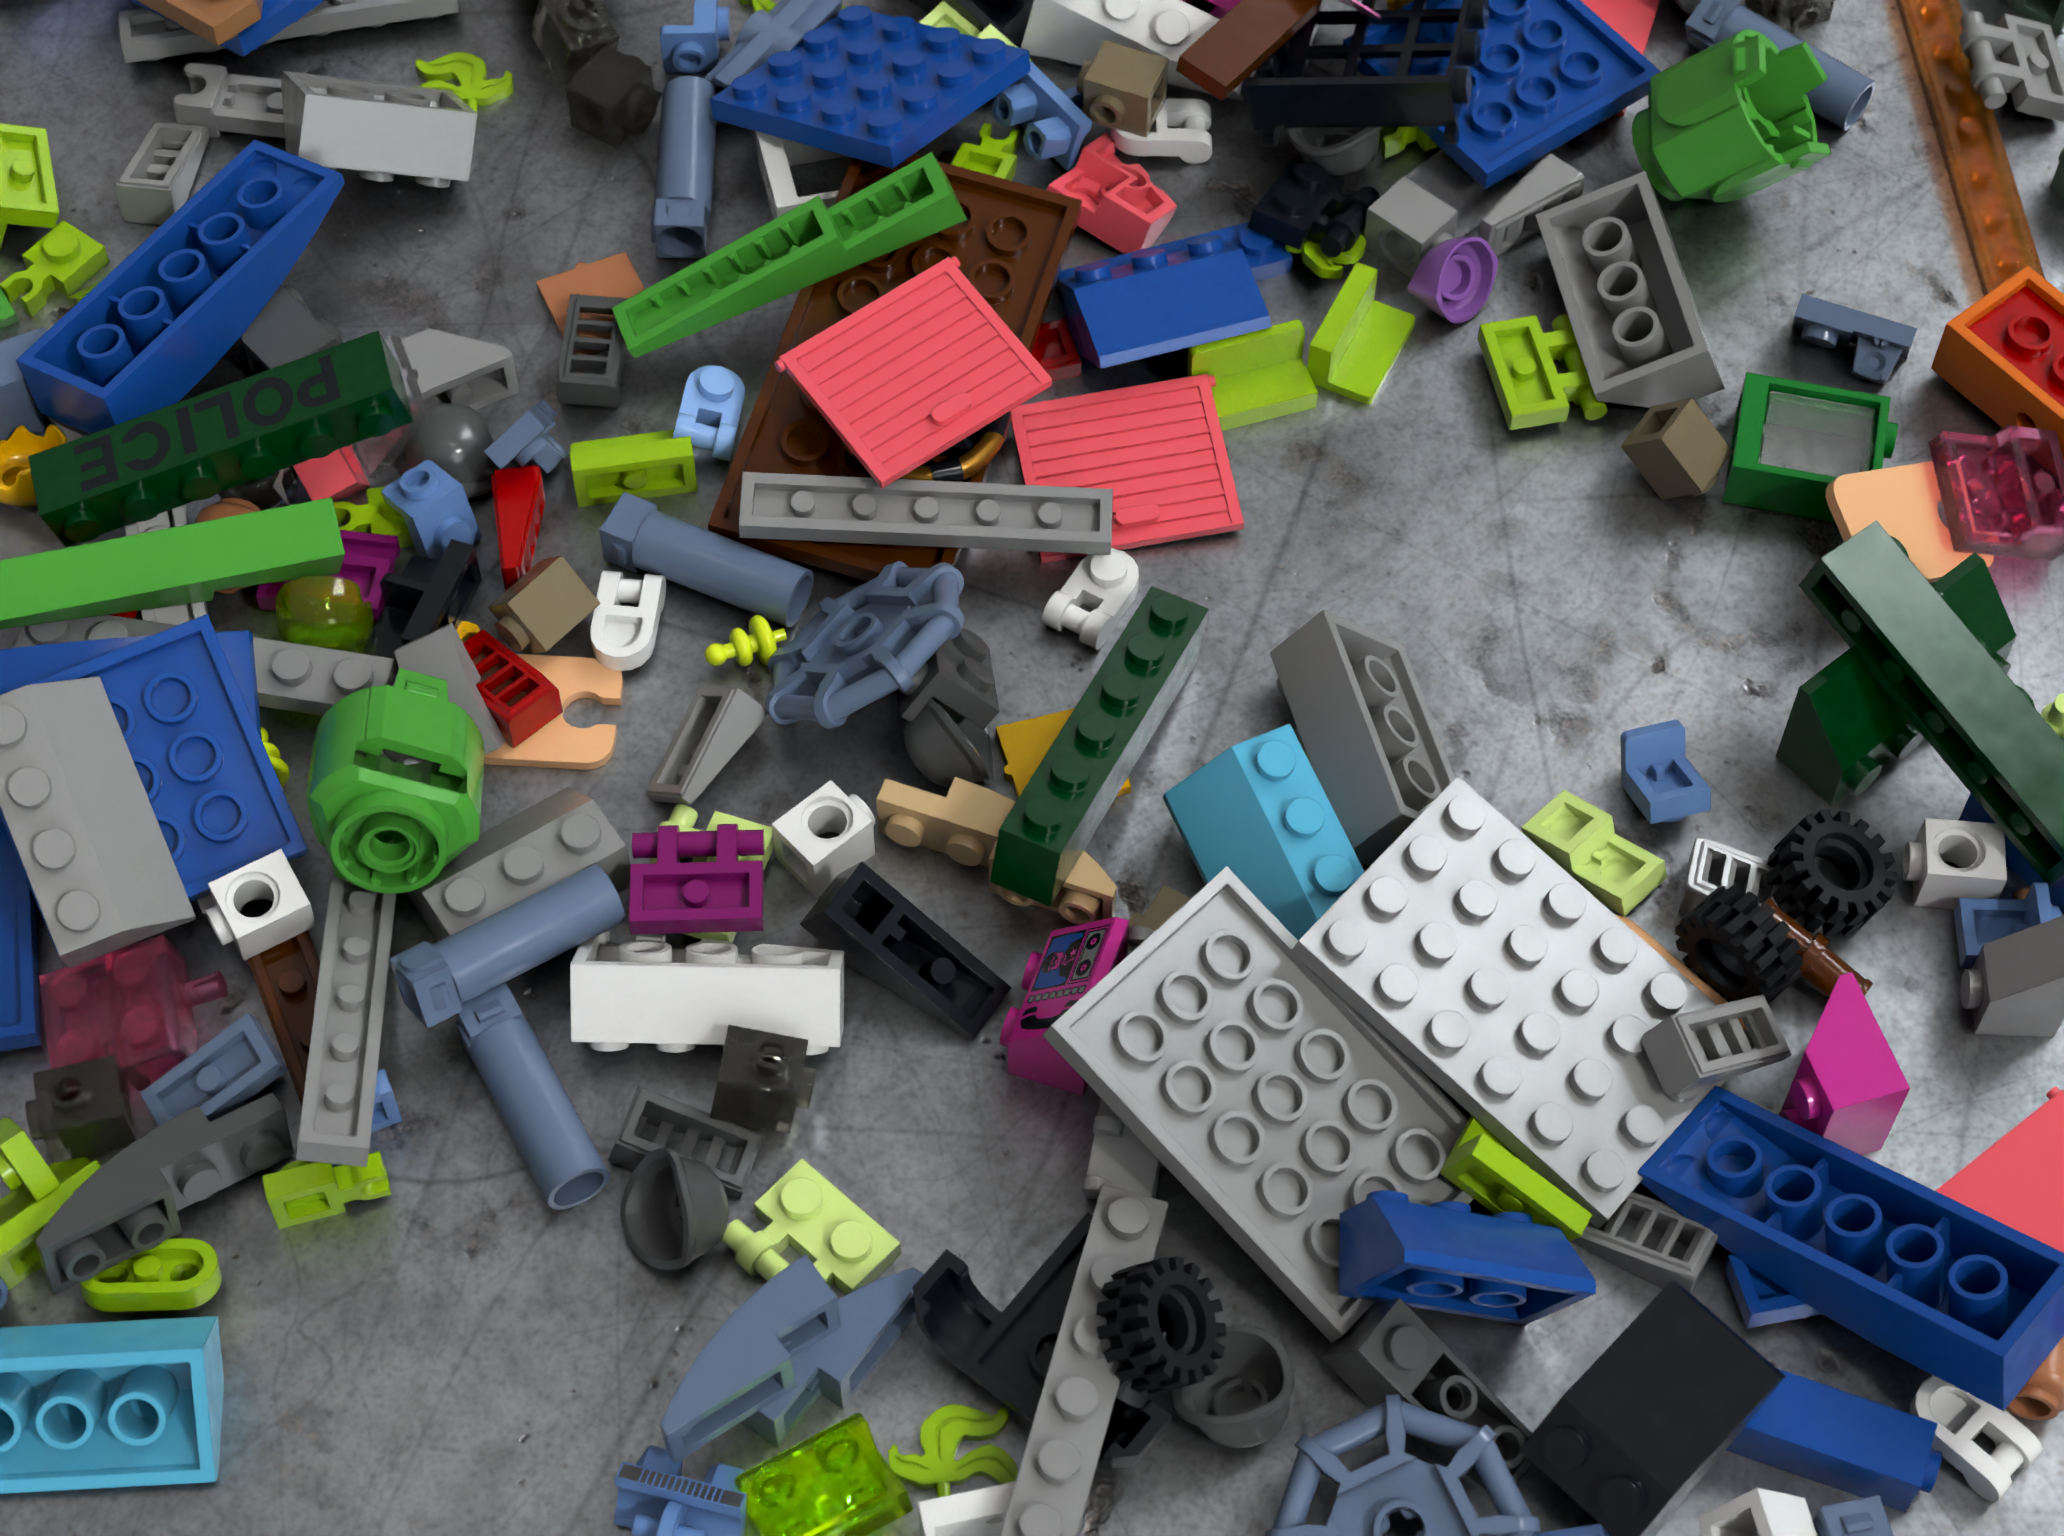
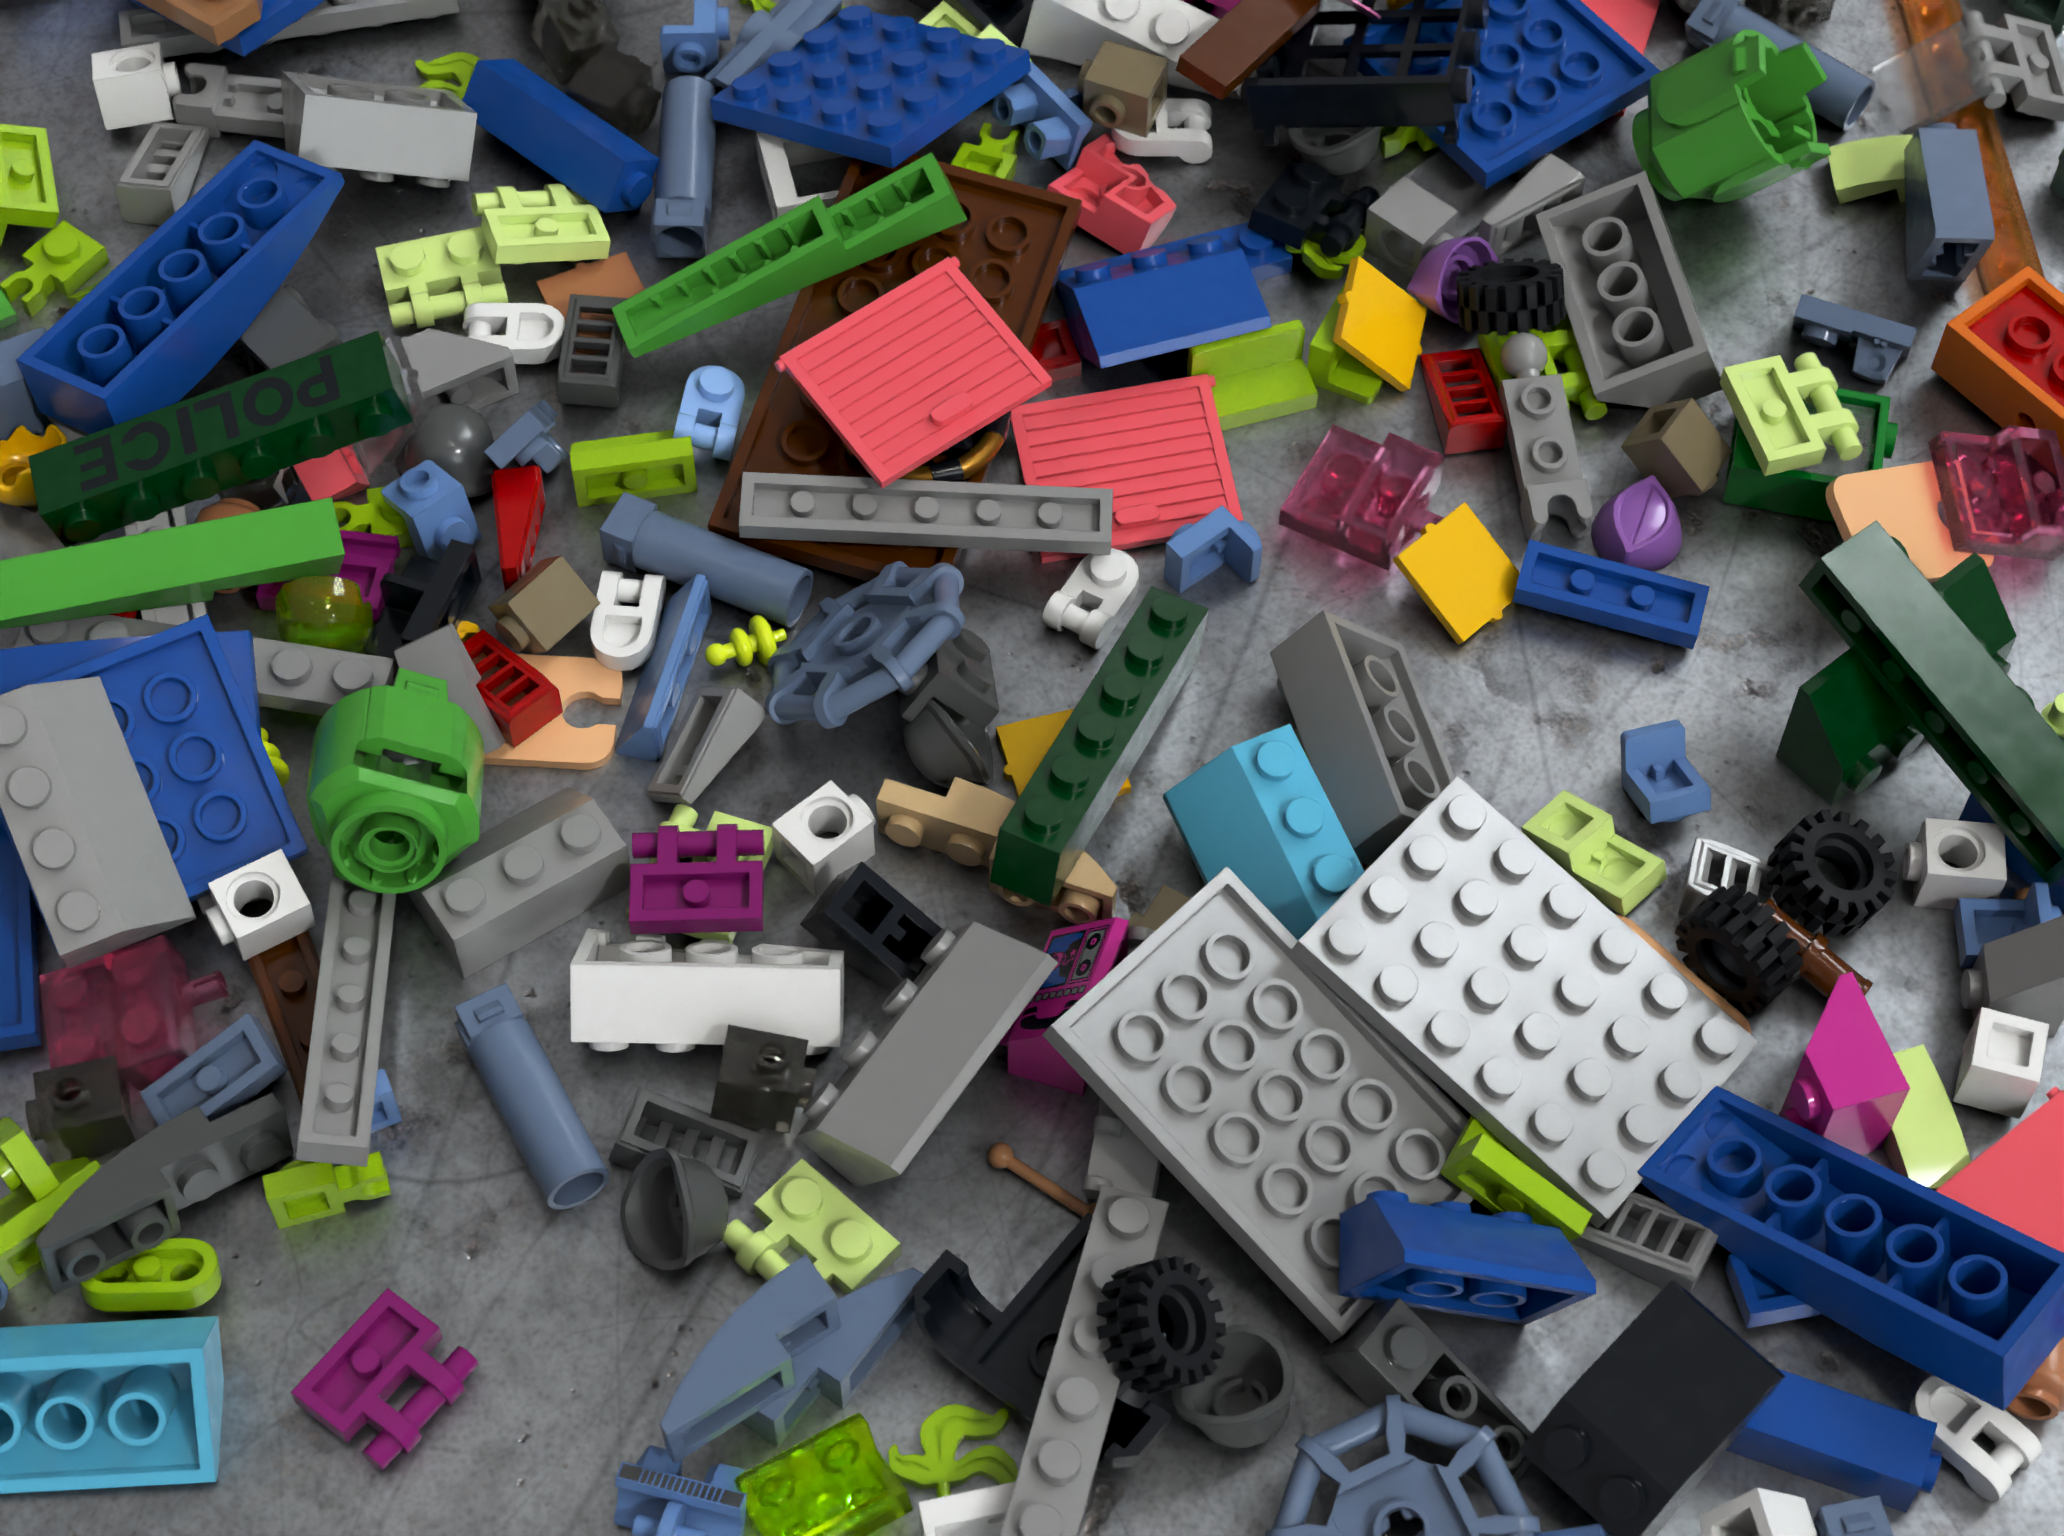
sand blue piece [389,864,625,1029] -> none
light grey slope [1641,994,1792,1096] -> none
none -> white brick [91,42,182,130]
none -> magenta plate [291,1288,479,1471]
none -> yellowish green plate [375,226,509,329]
none -> blue brick [462,59,660,213]
none -> white plate [463,303,565,364]
none -> yellowish green plate [471,184,611,265]
none -> medium blue slope [615,574,712,763]
none -> light grey slope [796,921,1058,1188]
none -> medium nougat hinge [987,1142,1097,1218]
none -> medium blue bracket [1164,505,1262,594]
none -> clear pink plate [1279,424,1445,571]
none -> yellow piece [1332,256,1427,392]
none -> yellow piece [1392,502,1520,645]
none -> red slope [1420,348,1507,455]
none -> black tyre [1456,258,1566,335]
none -> light grey plate [1498,332,1593,542]
none -> blue plate [1512,539,1710,649]
none -> medium lavender hat [1591,475,1682,571]
none -> yellowish green plate [1719,352,1863,476]
none -> yellowish green slope [1828,135,1913,204]
none -> clear piece [1872,20,1995,135]
none -> yellowish green slope [1883,1044,1971,1191]
none -> sand blue slope [1904,122,1995,282]
none -> white brick [1953,1007,2049,1119]

